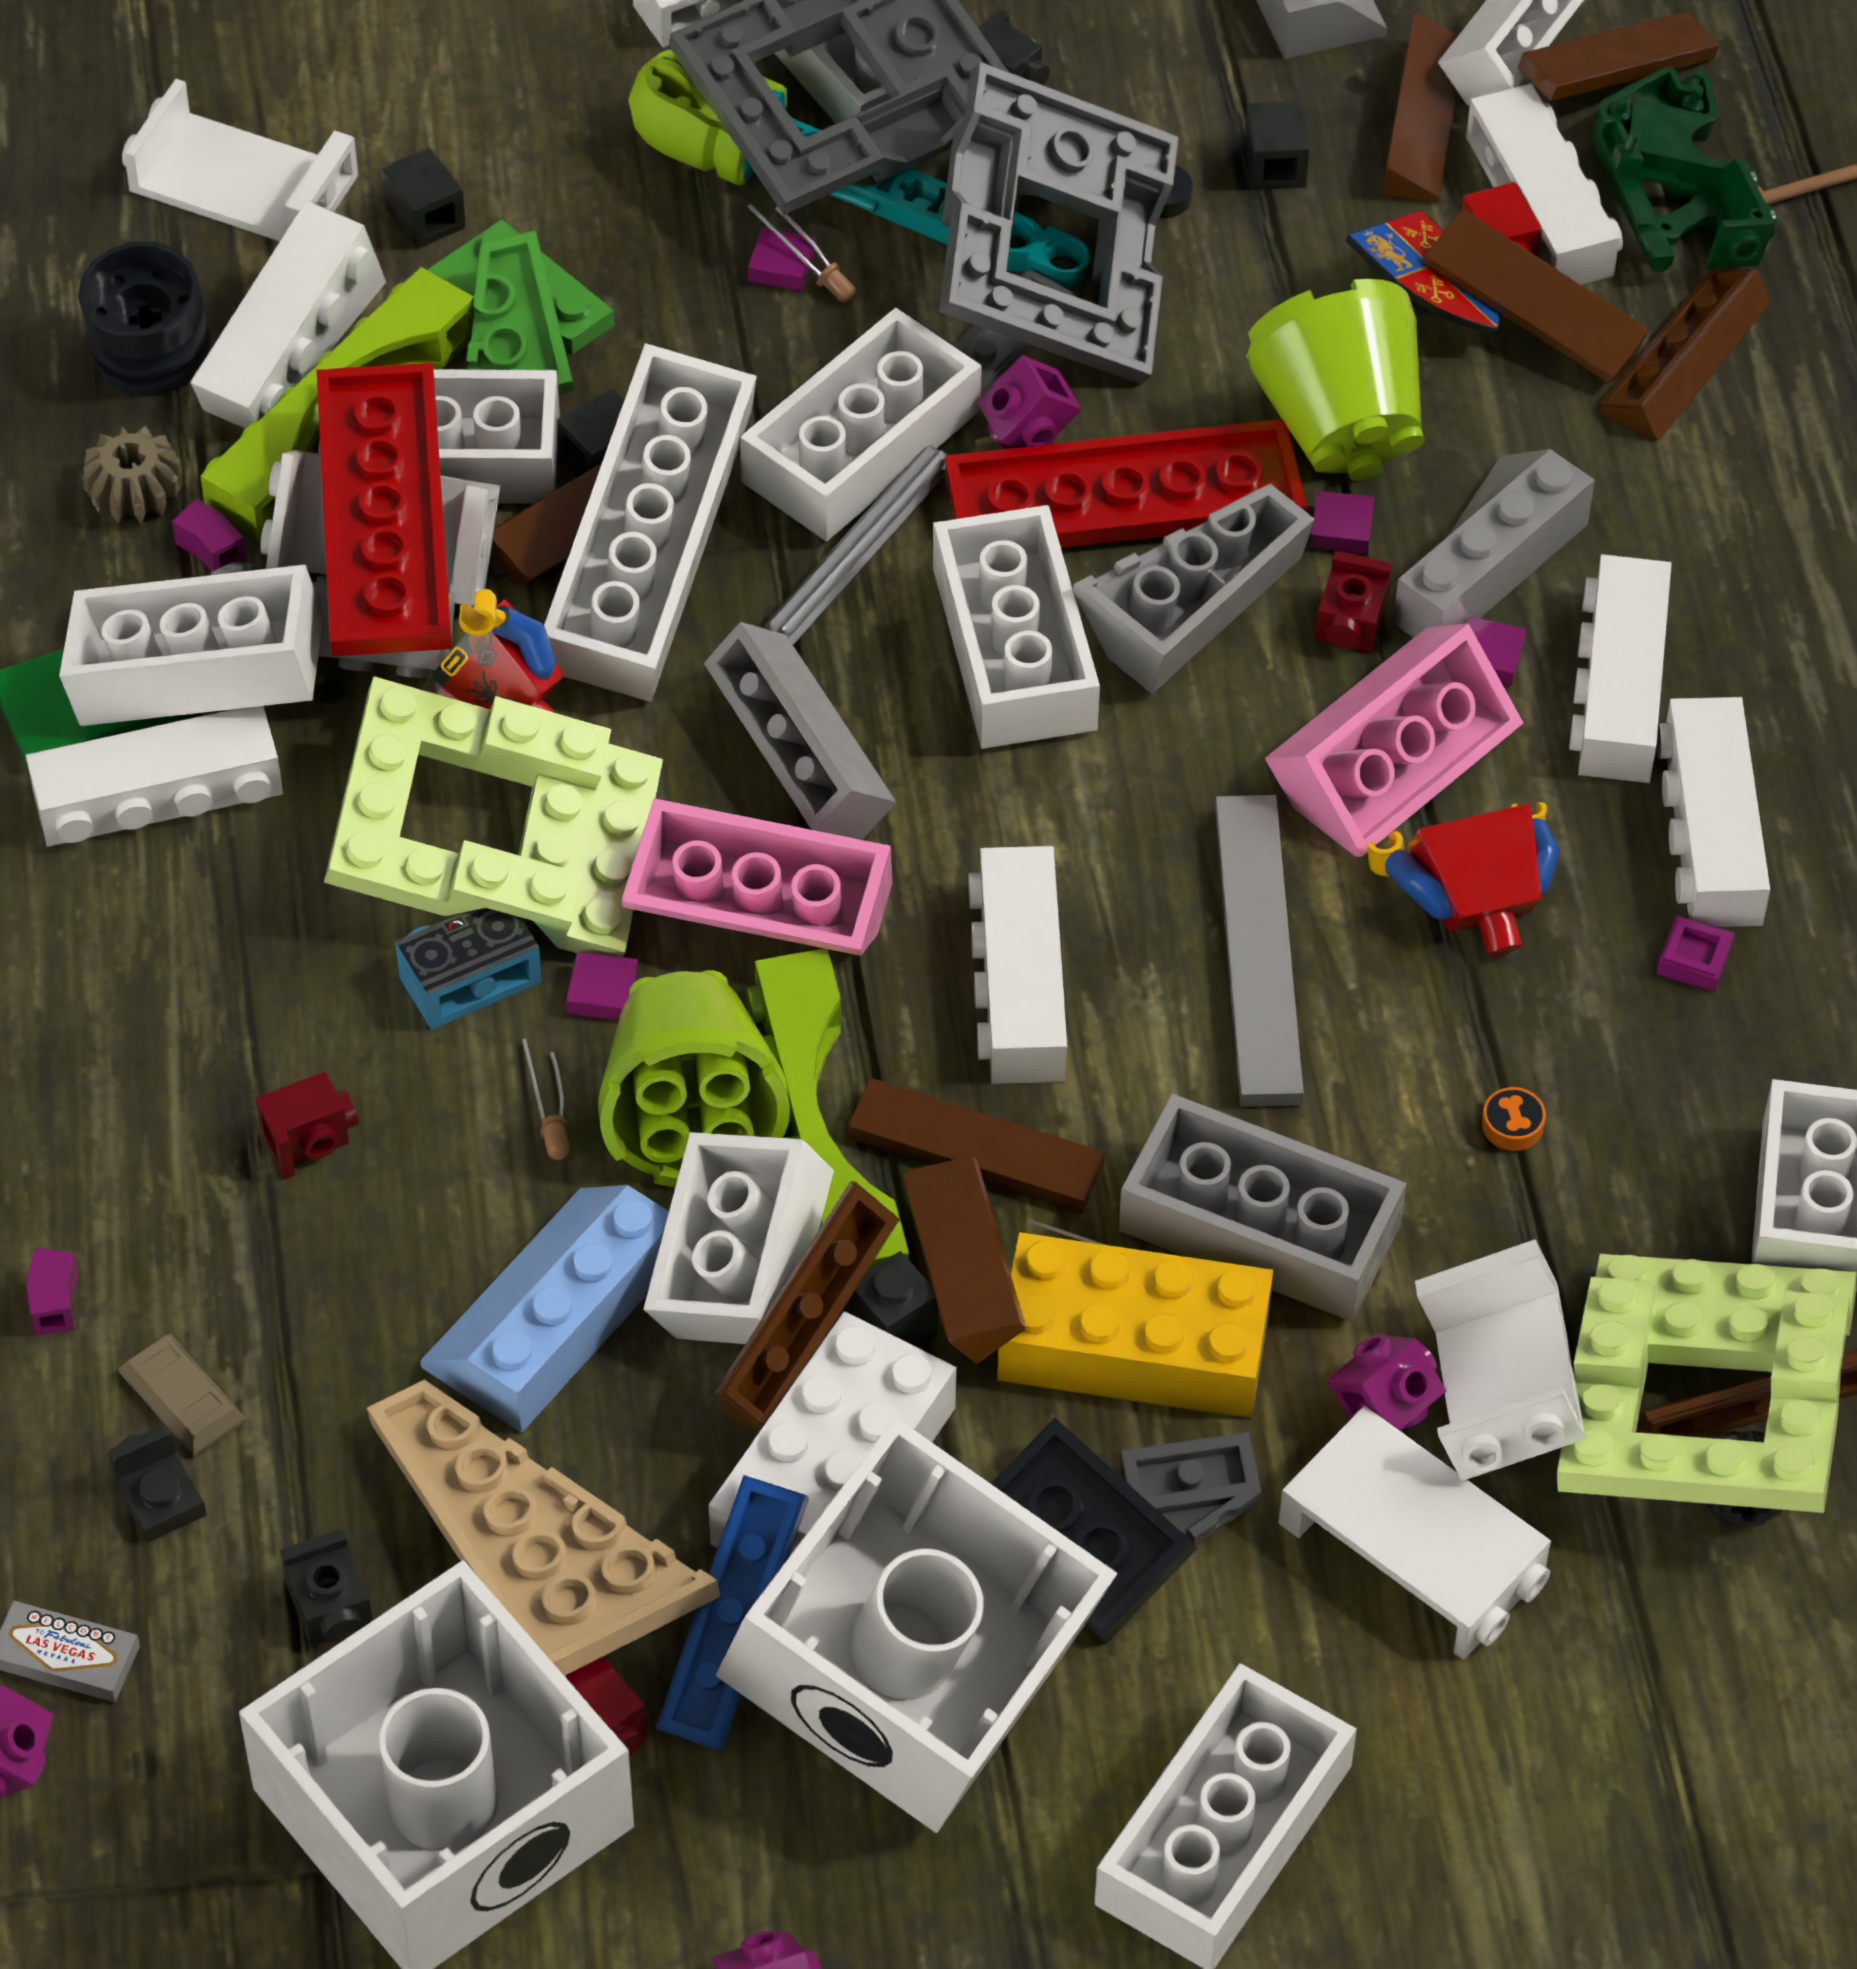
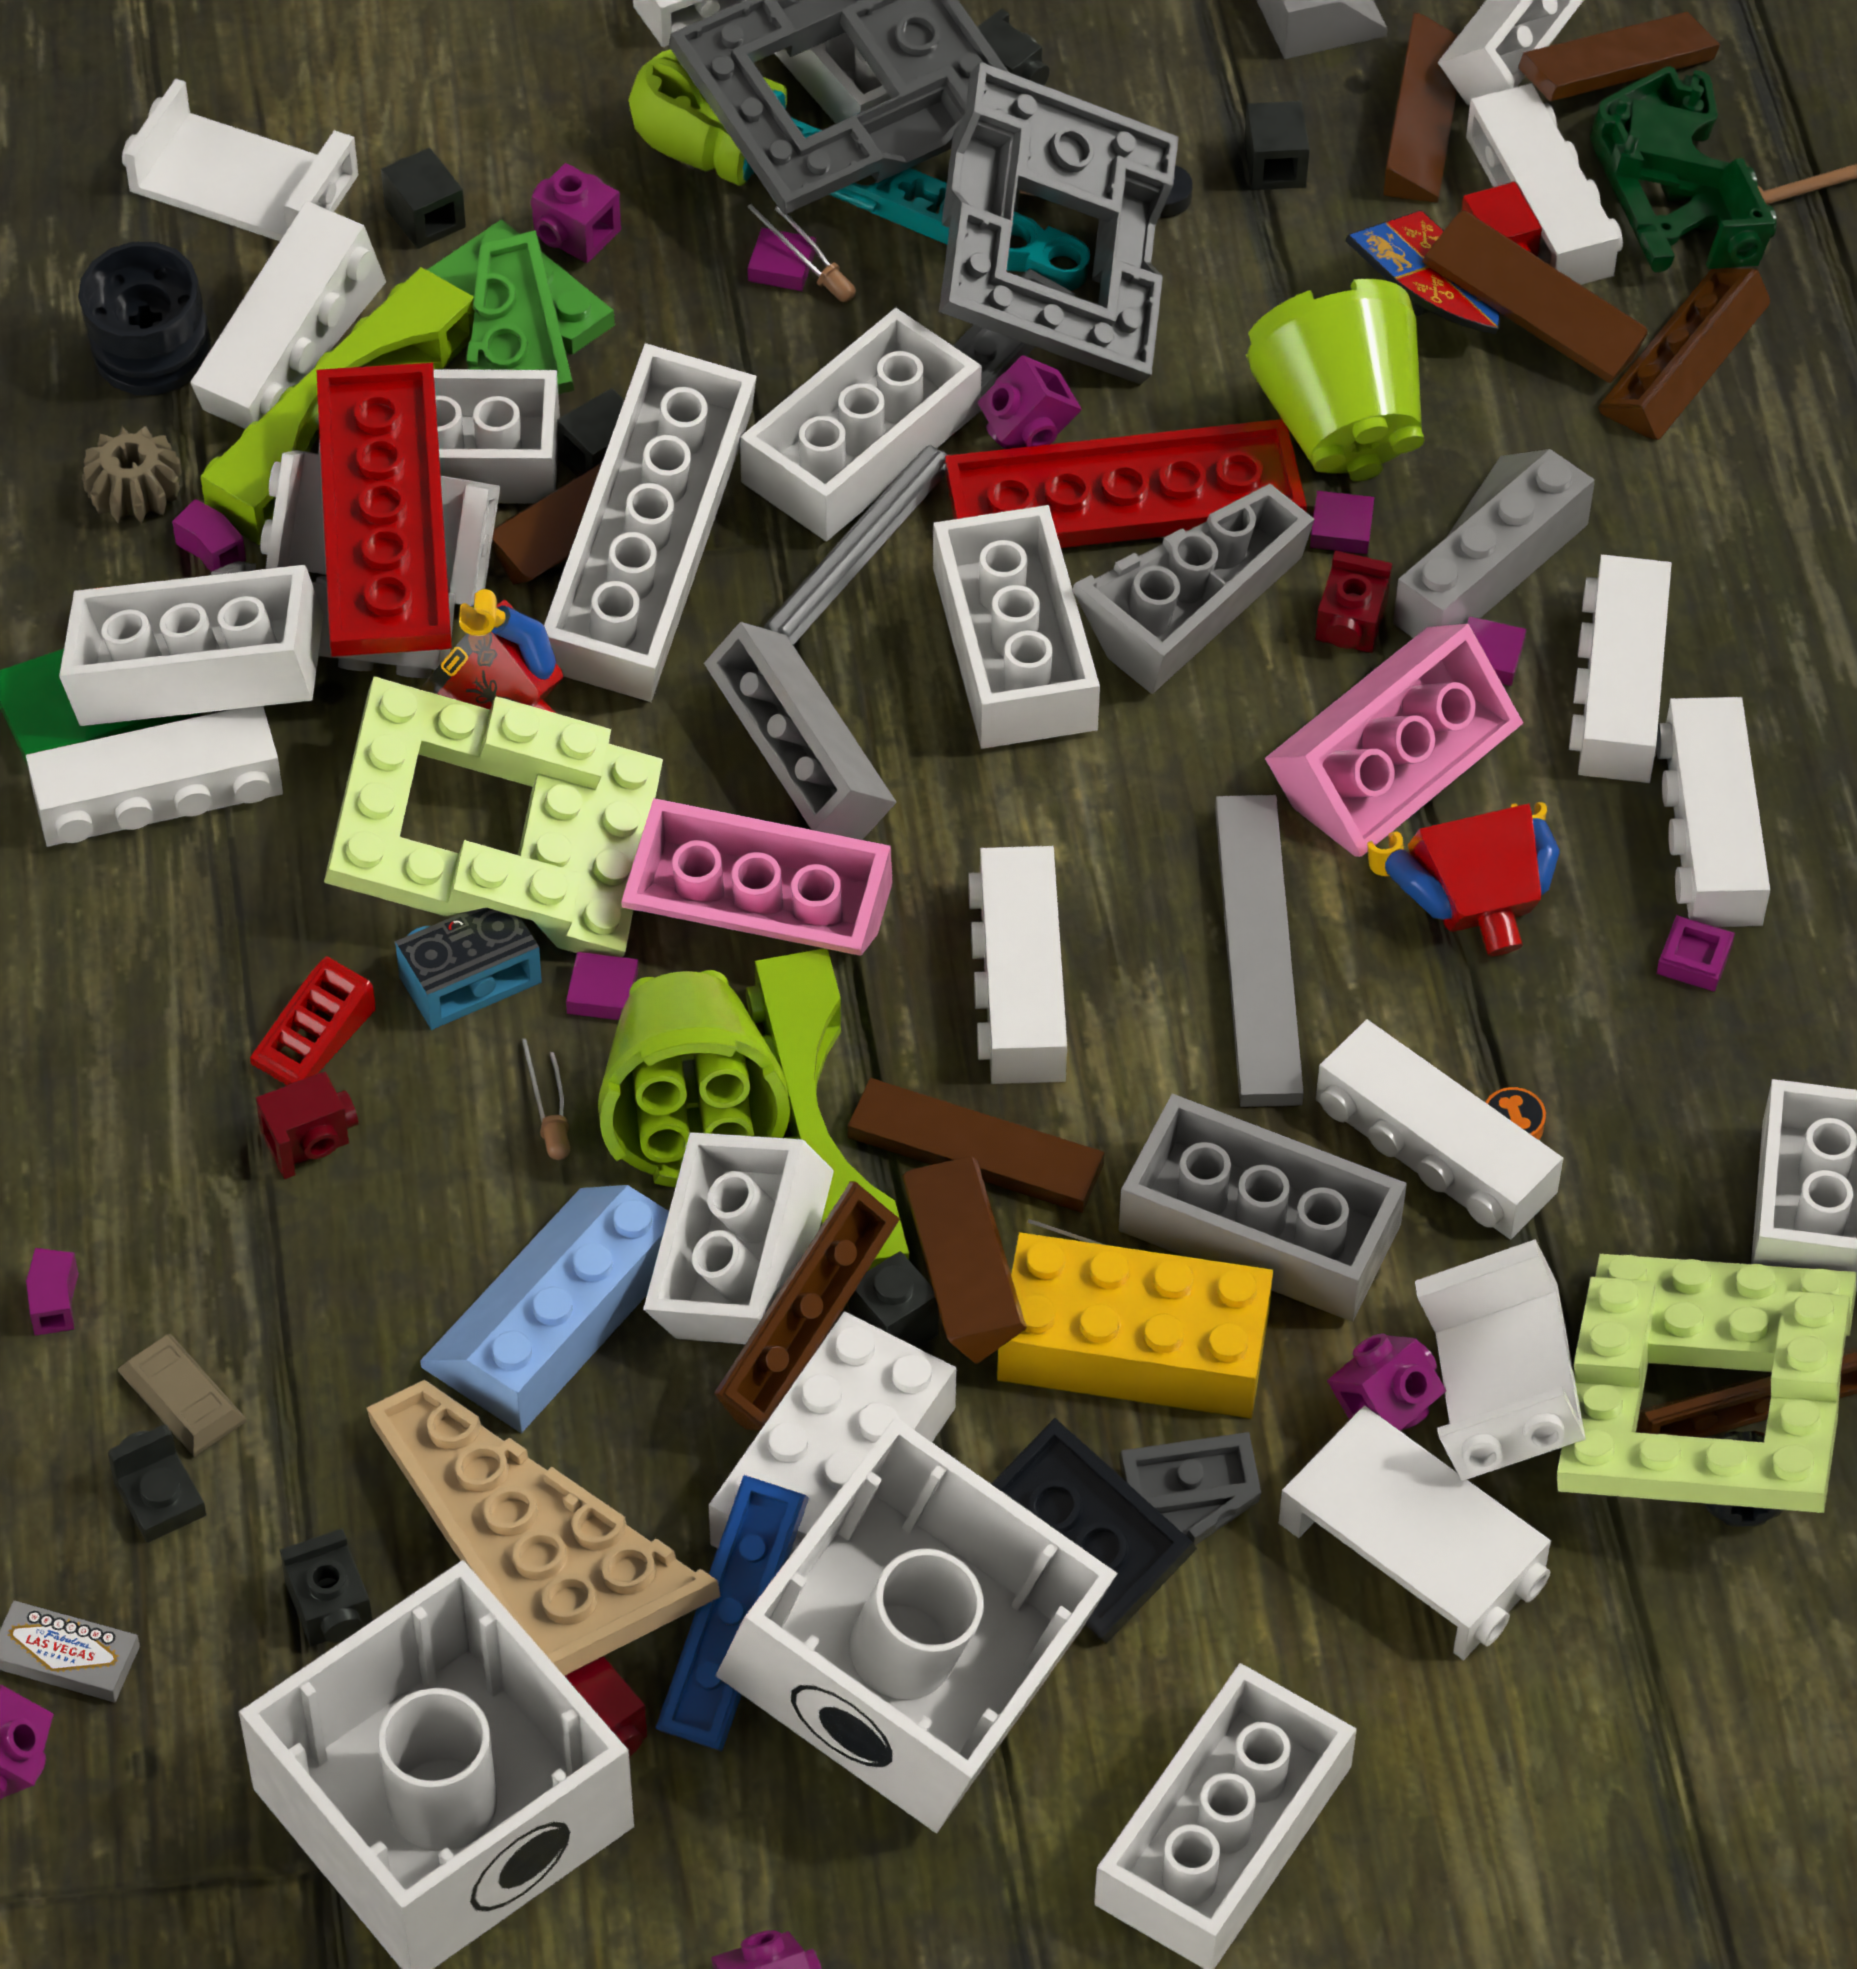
none -> red slope [250,956,376,1085]
none -> magenta brick [531,163,621,263]
none -> white brick [1316,1019,1563,1240]

